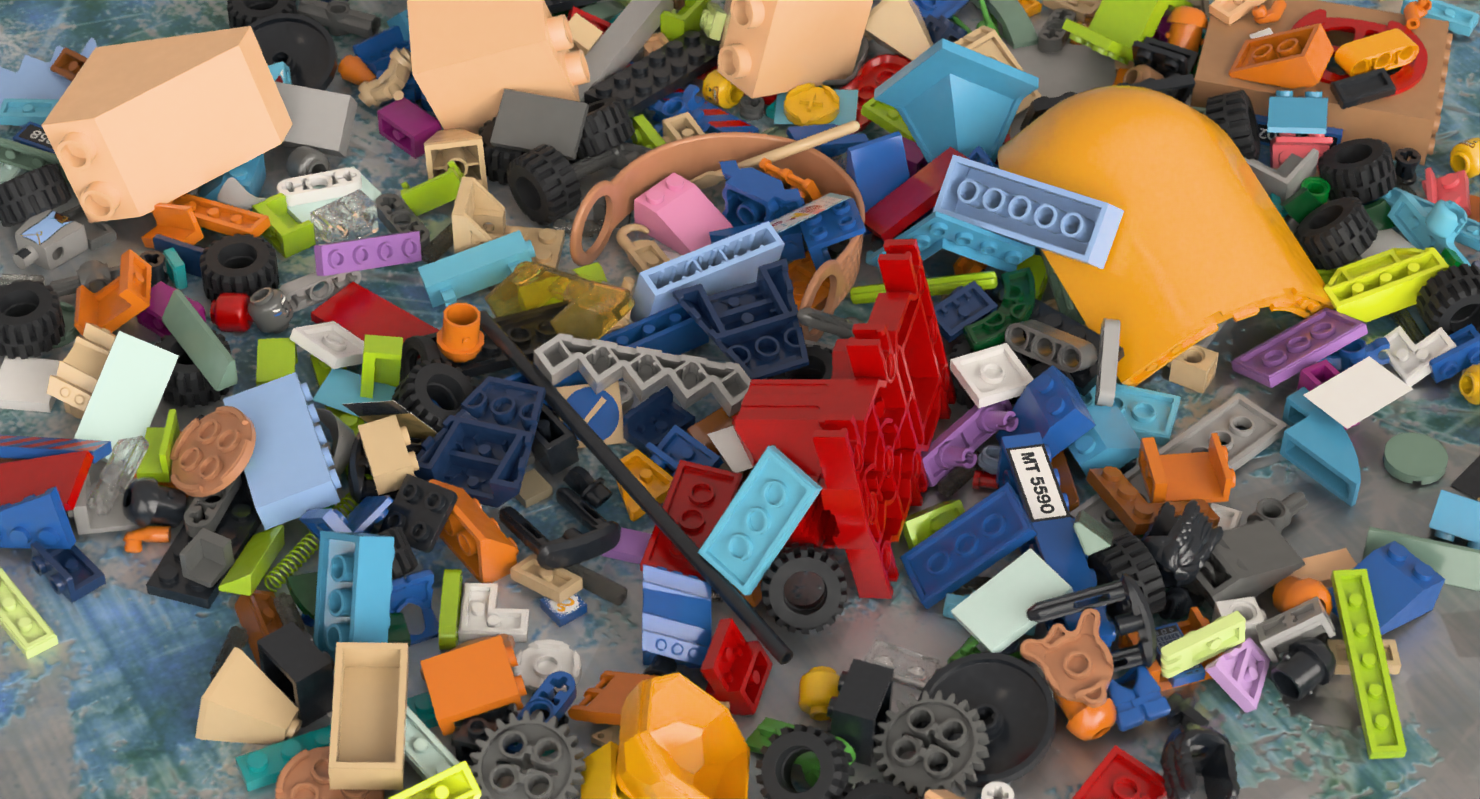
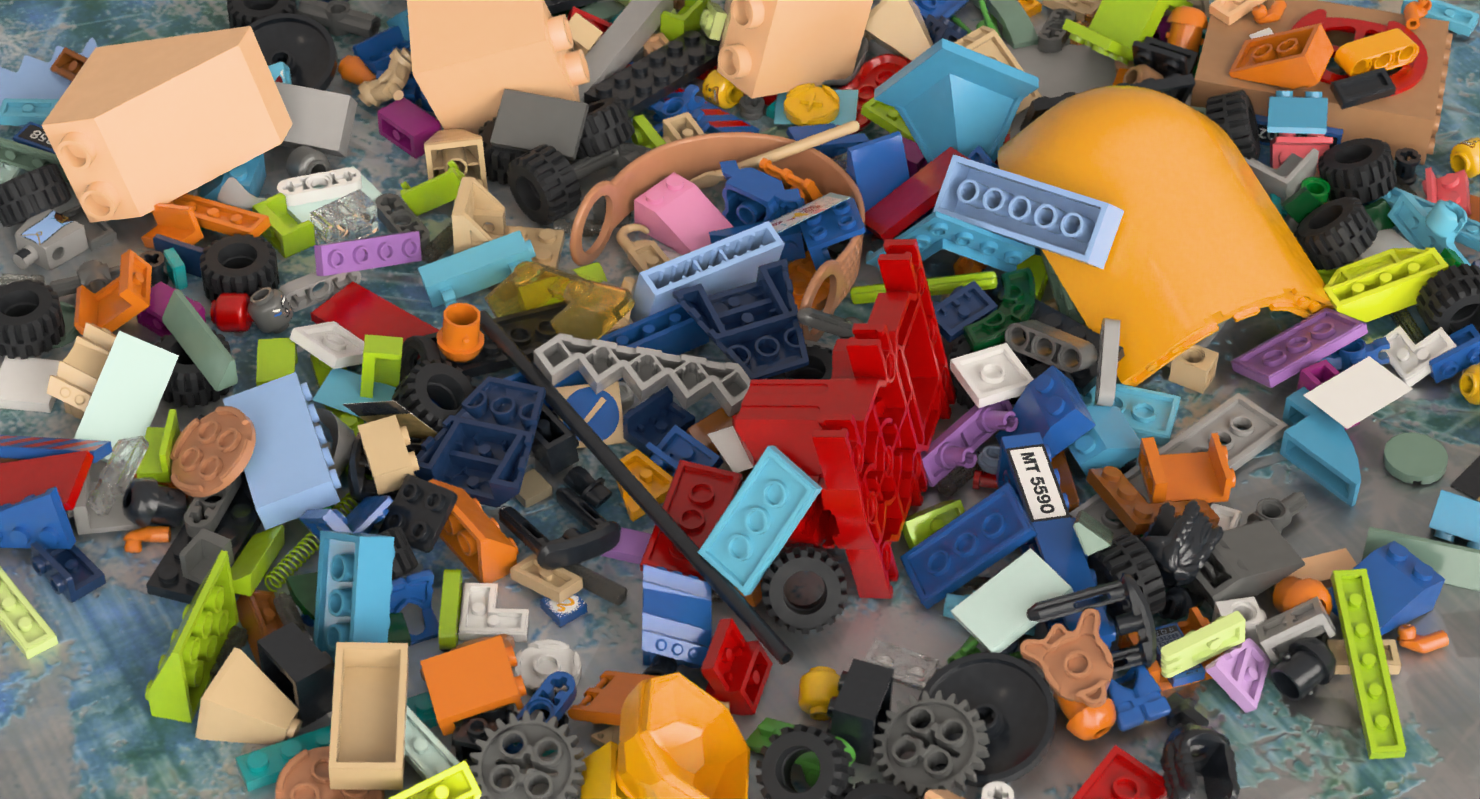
none -> lime slope [145,550,239,723]
none -> orange arm [1396,624,1449,654]

